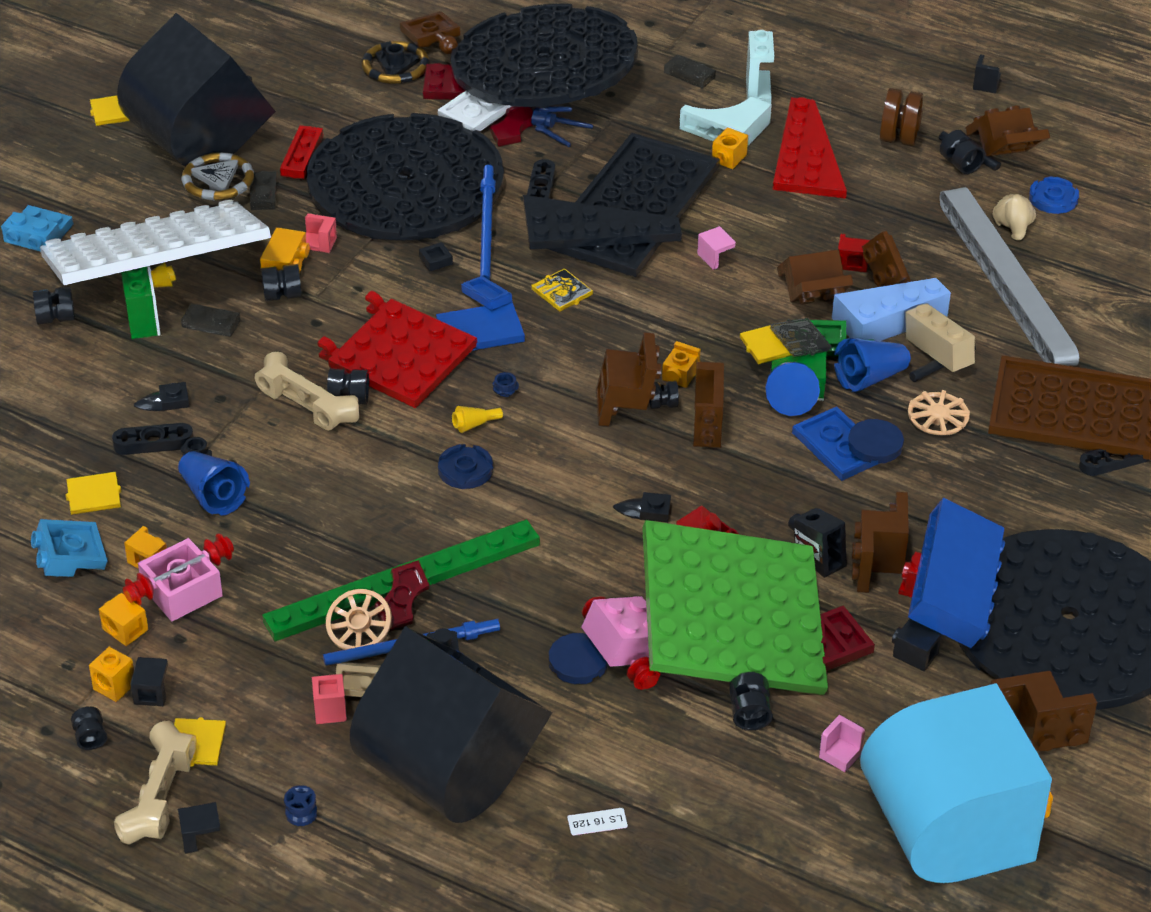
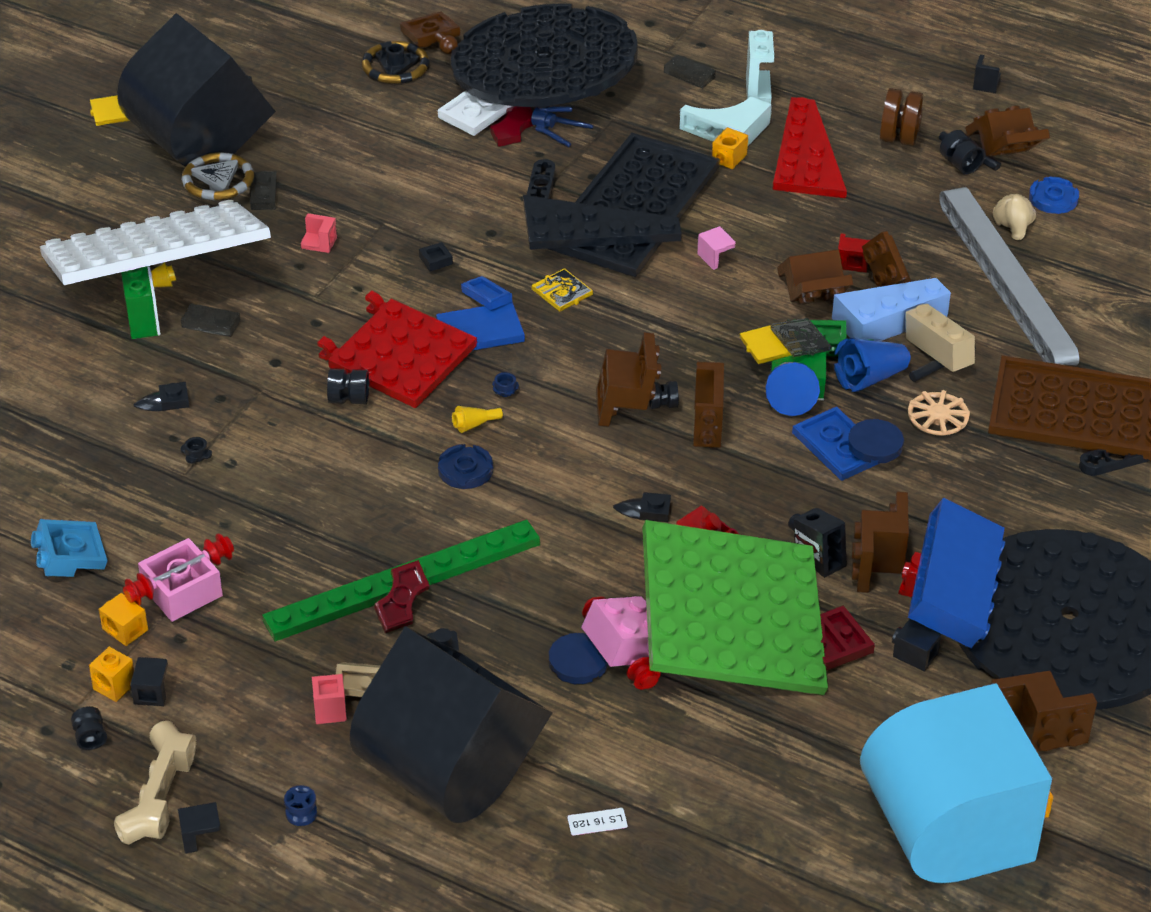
dark azure plate [1,205,73,252] -> none
black wheel [33,287,75,325] -> none
yellow piece [66,472,121,515] -> none
black beam [112,423,194,455] -> none
light orange brick [124,526,167,569] -> none
yellow piece [174,717,226,766] -> none
blue cone [178,451,250,515] -> none
tan plate [255,352,359,430] -> none
light orange brick [260,227,310,273] -> none
black wheel [261,264,302,301] -> none
red plate [280,125,324,179] -> none
black plate [307,113,504,240] -> none
blue bar [323,619,500,666] -> none
light nougat wheel [326,589,392,650] -> none
dark red wing [423,63,465,100] -> none
blue bar [480,165,496,280] -> none
light orange brick [662,341,701,388] -> none
black wheel [729,672,773,731] -> none
bright pink panel [819,715,865,772] -> none

